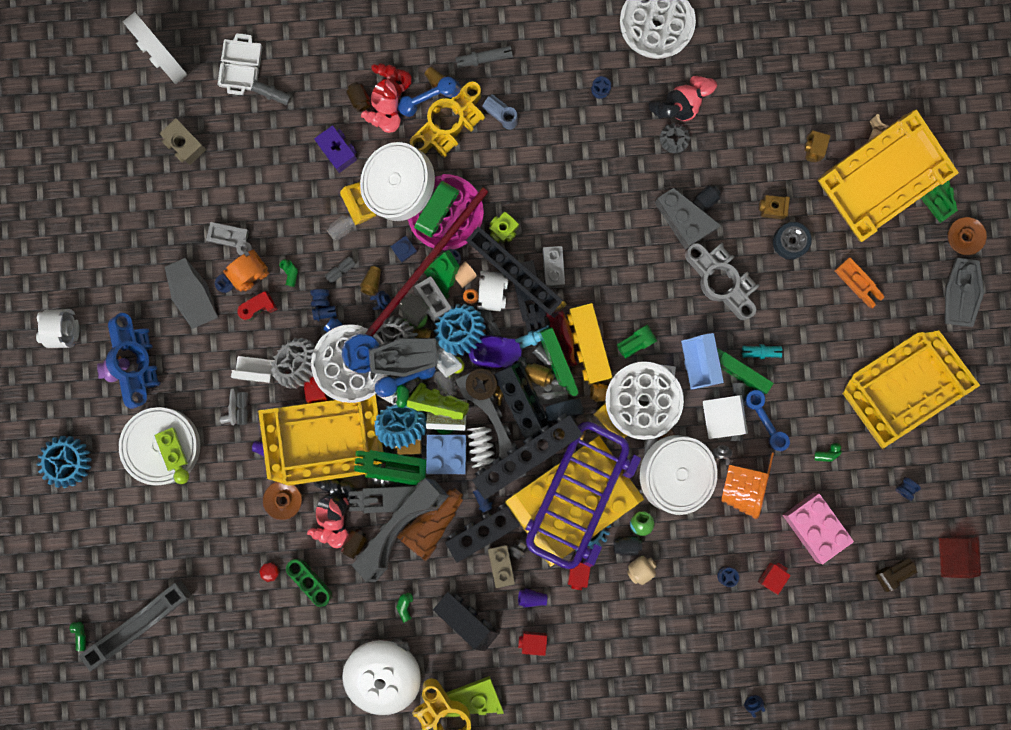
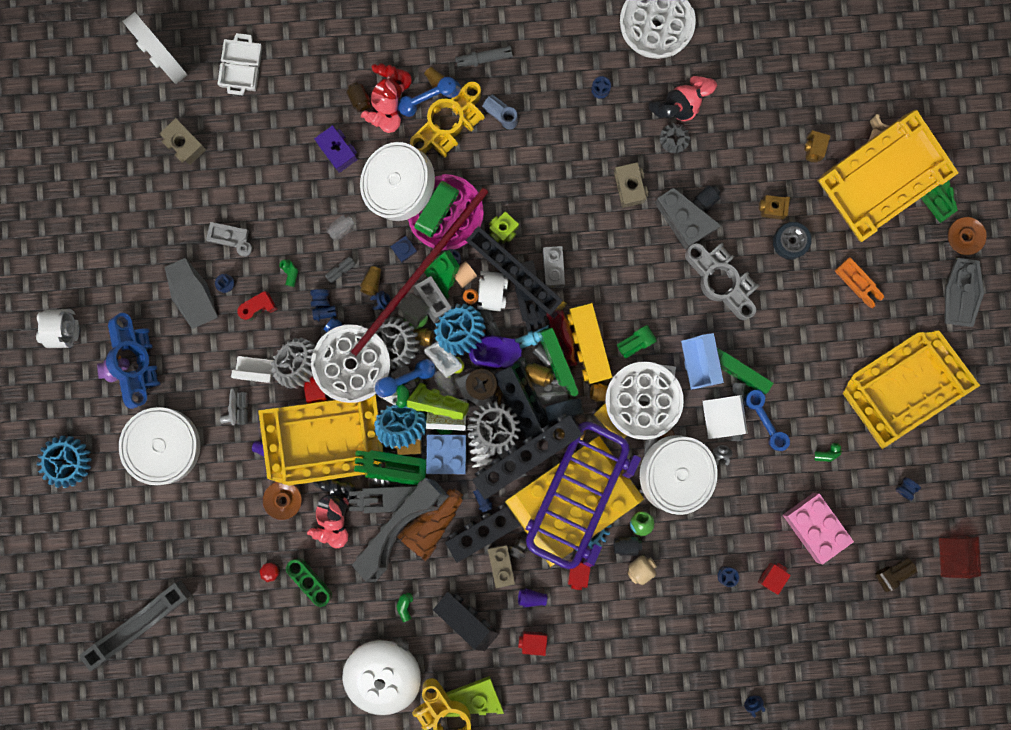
green arm [70,622,86,652] -> none
lime plate [154,427,189,484] -> none
orange brick [223,250,270,292] -> none
dark grey pin [251,80,291,106] -> none
yellow slope [340,182,376,225] -> none
dark brown brick [341,529,367,560] -> none
blue tile [342,334,380,373] -> none
dark grey piece [368,338,437,377] -> none
orange piece [721,452,774,519] -> none
teal pin [742,344,782,359] -> none
none -> light grey gear [467,402,520,455]
none -> dark tan brick [614,162,648,208]

